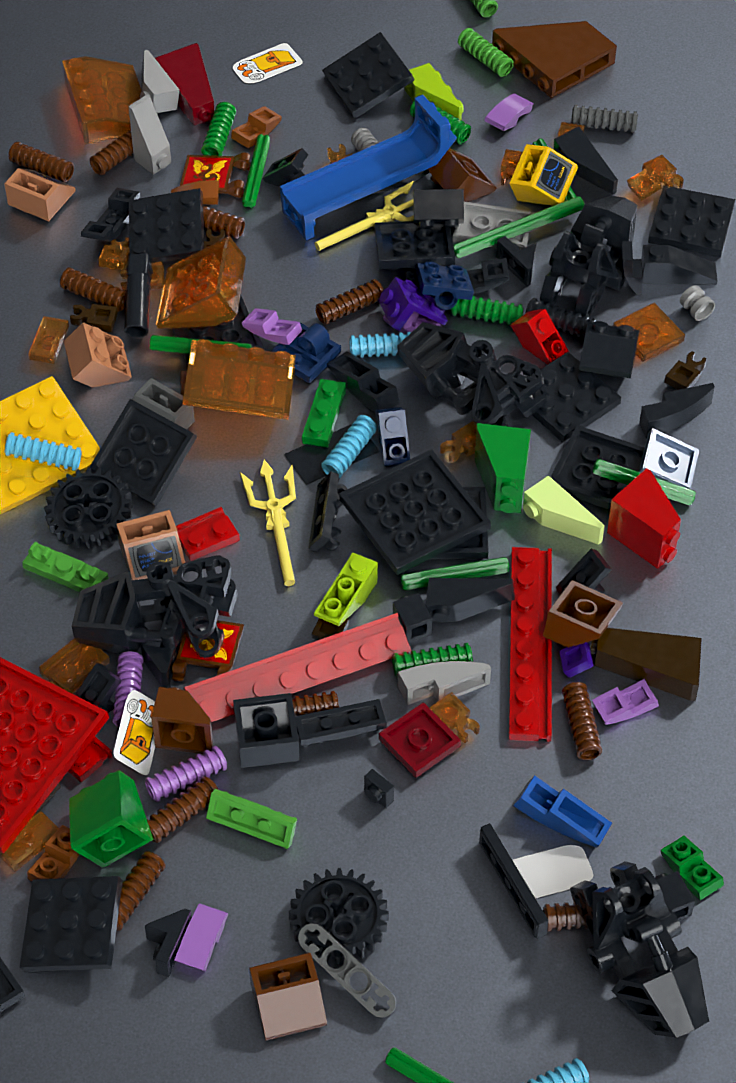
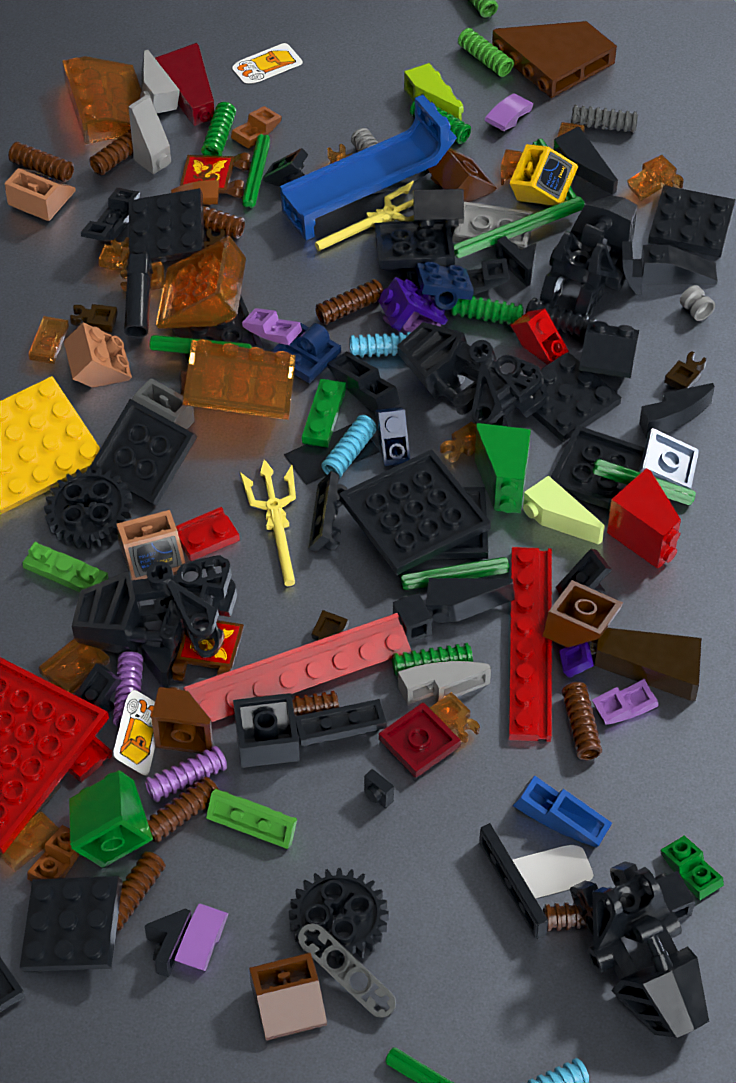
medium azure piece [4,432,82,471] -> none
reddish brown piece [60,267,126,312] -> none
lime slope [314,552,378,626] -> none
black plate [322,32,415,119] -> none
clear orange plate [613,302,685,362] -> none

